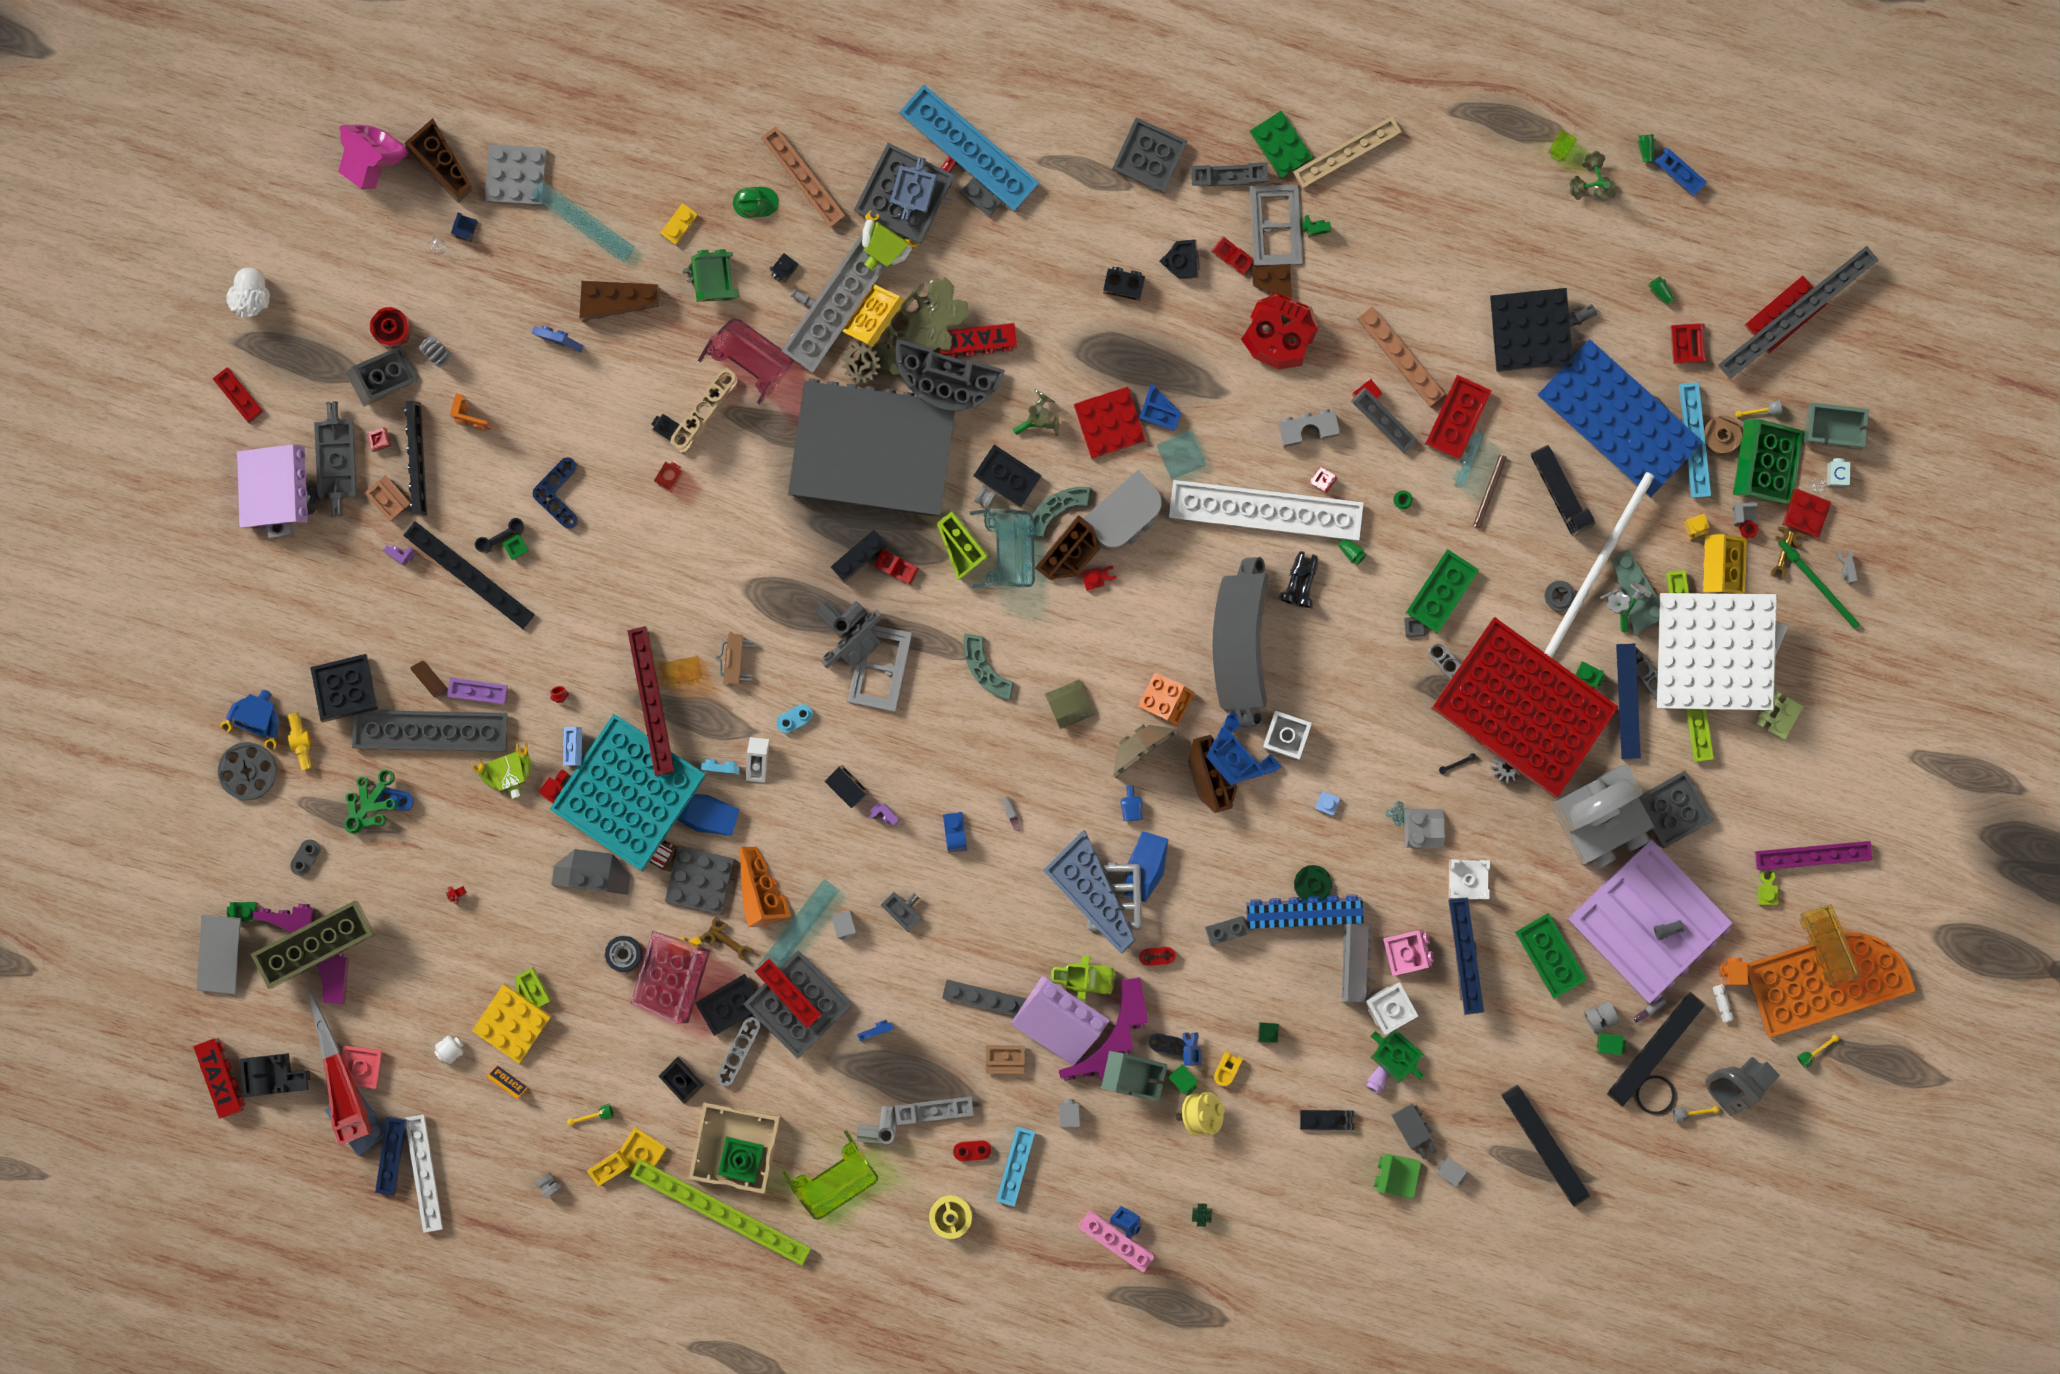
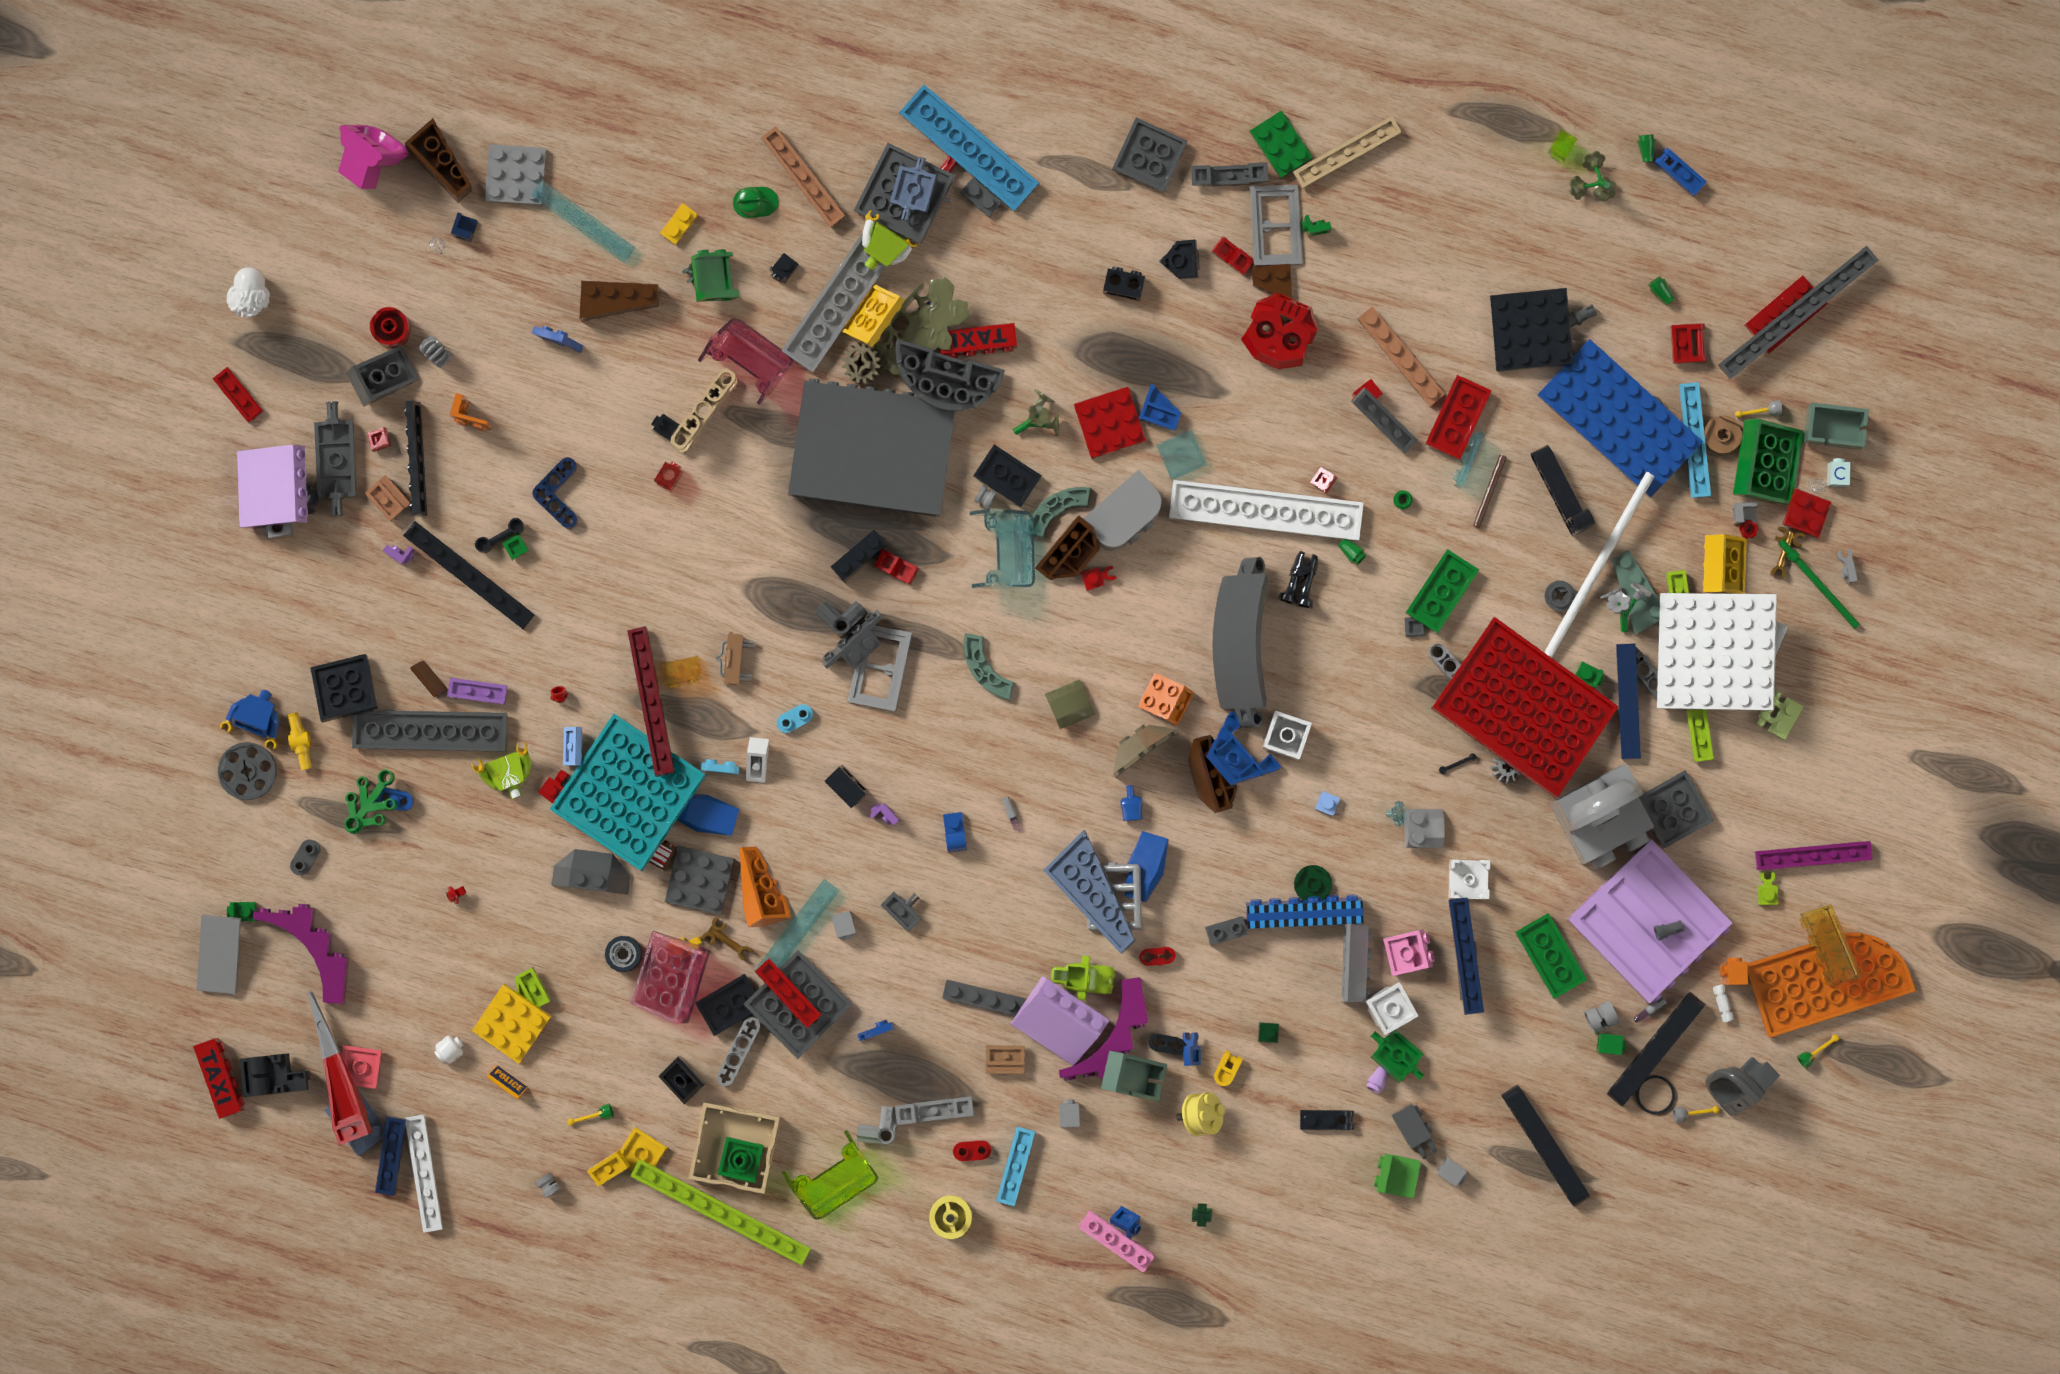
olive brick [251,901,375,989] -> none
light grey piece [791,289,815,307] -> none
lime wedge [937,511,990,581] -> none
green brick [1168,1064,1198,1094] -> none
light grey arch [1278,409,1340,447] -> none
yellow brick [1683,514,1710,540] -> none

